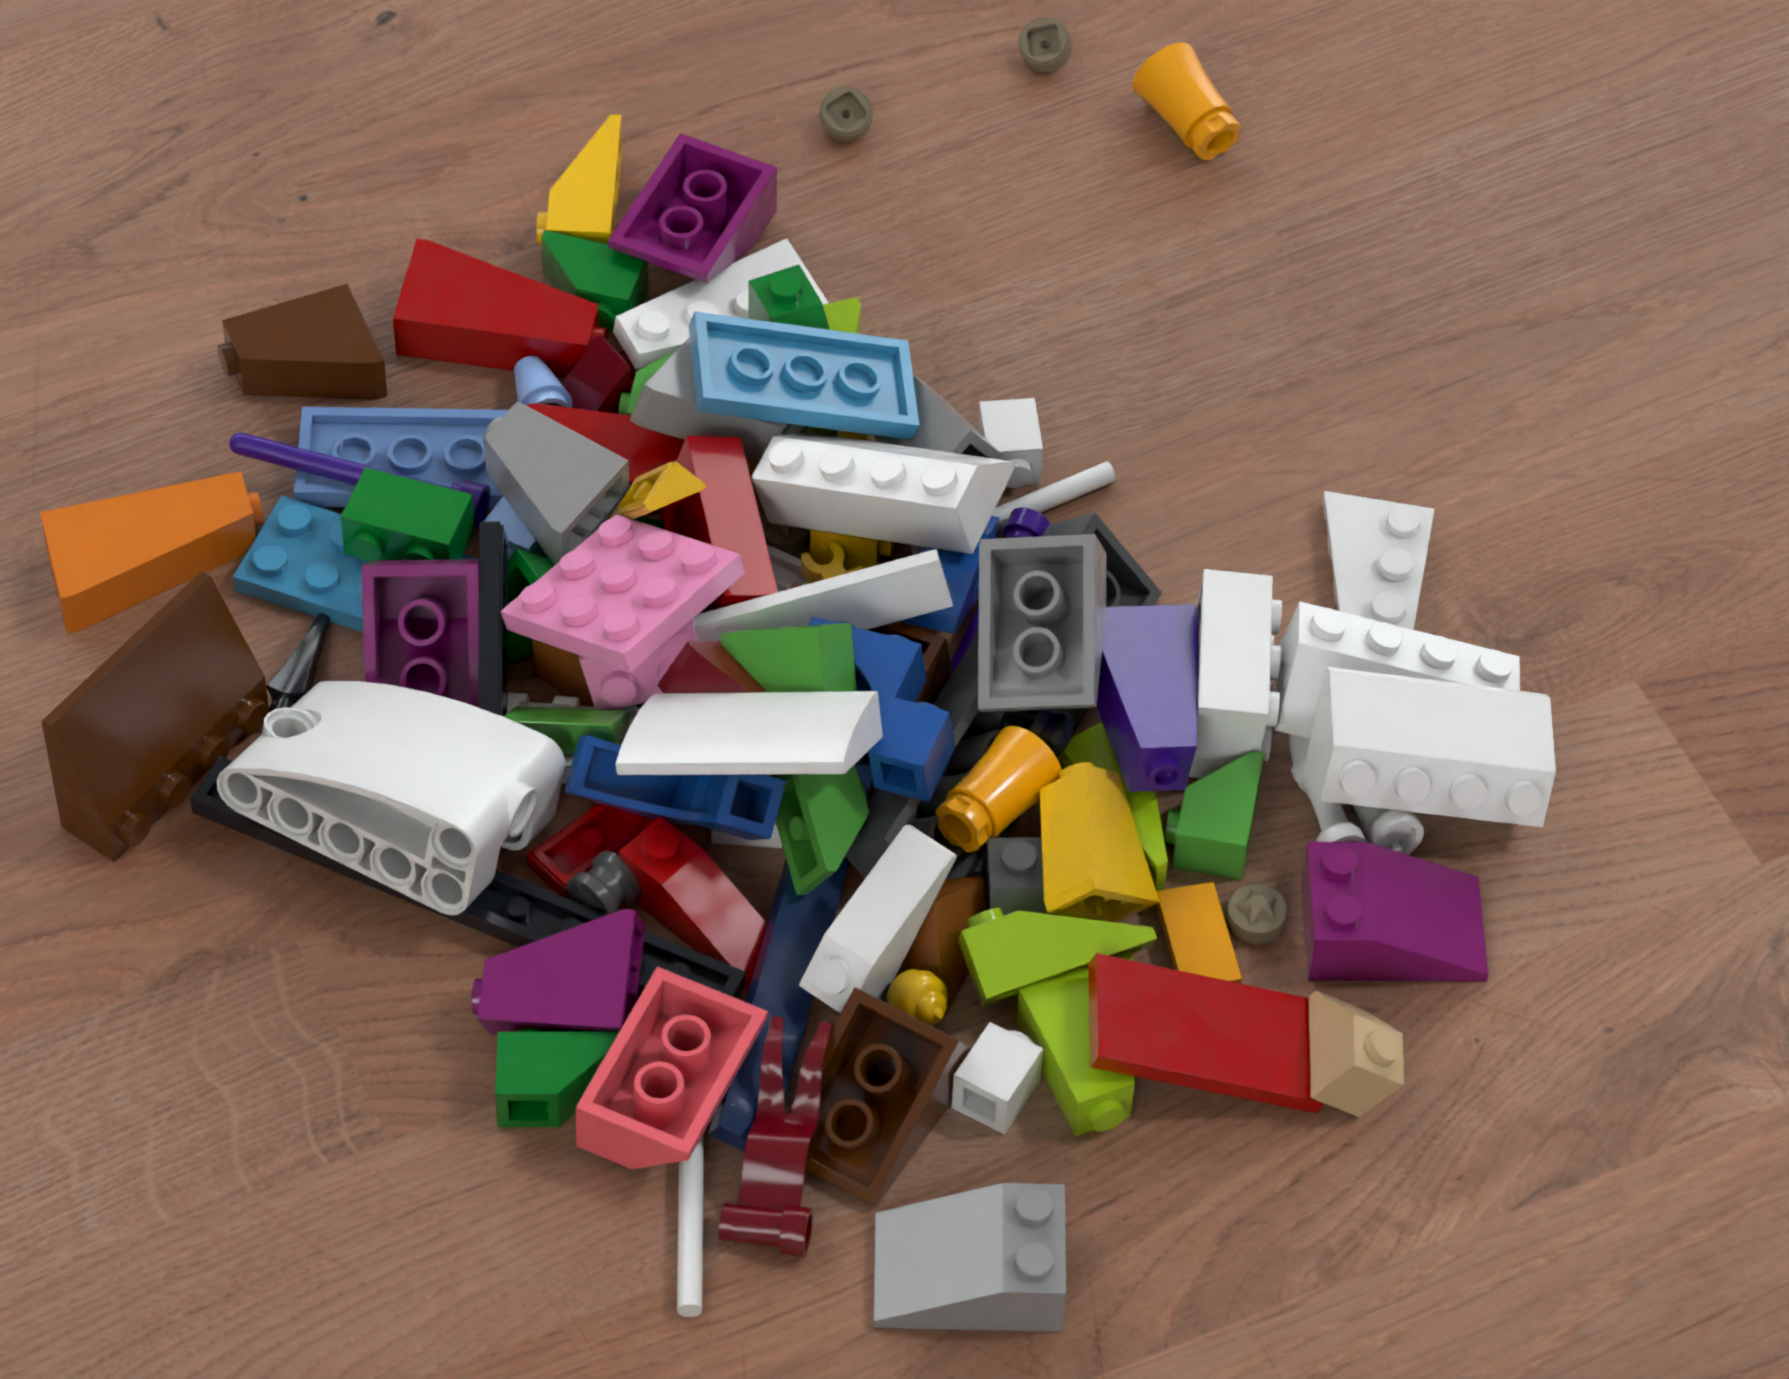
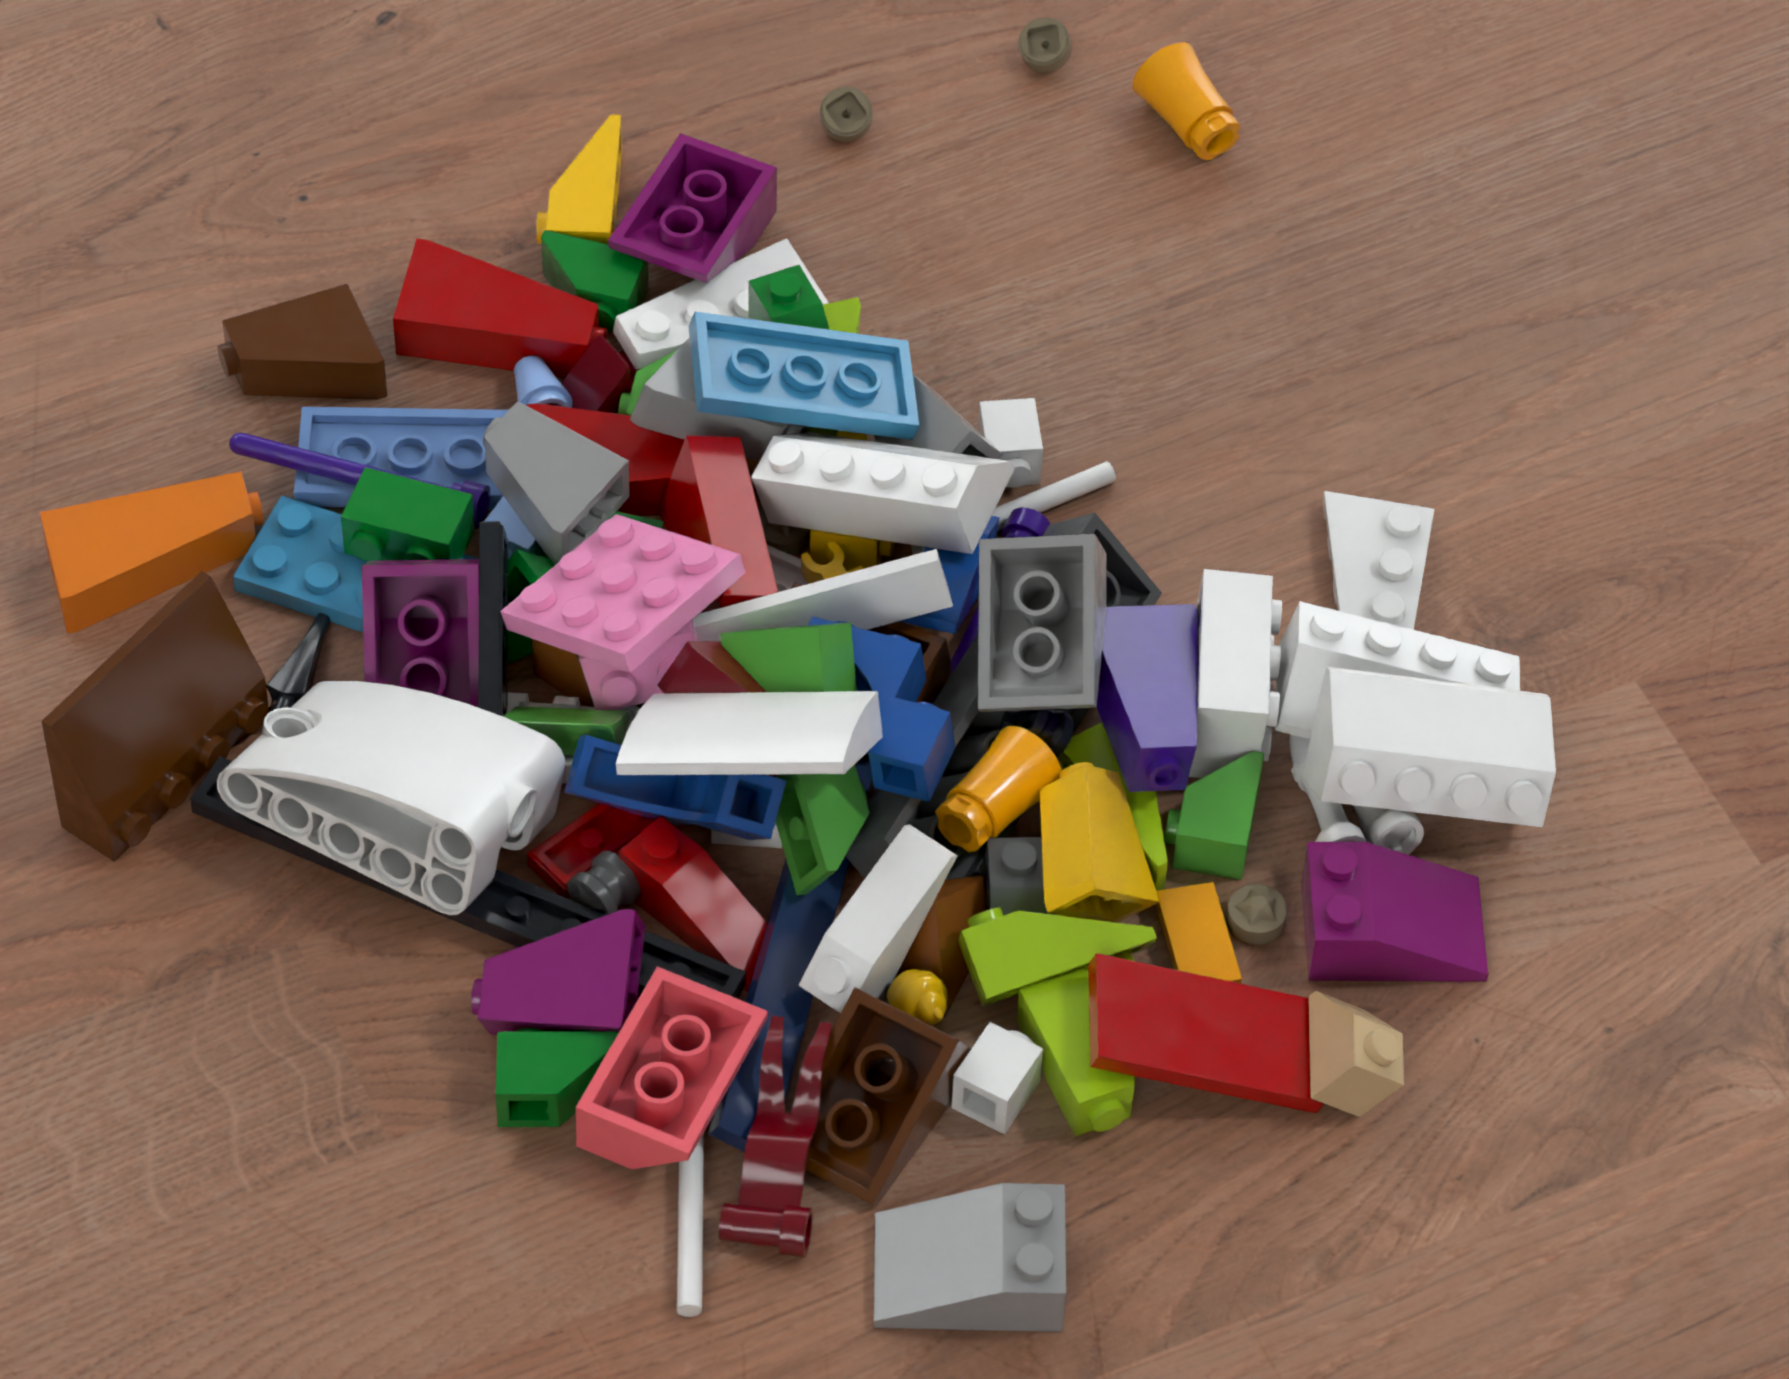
yellow slope [609,461,707,520] -> none

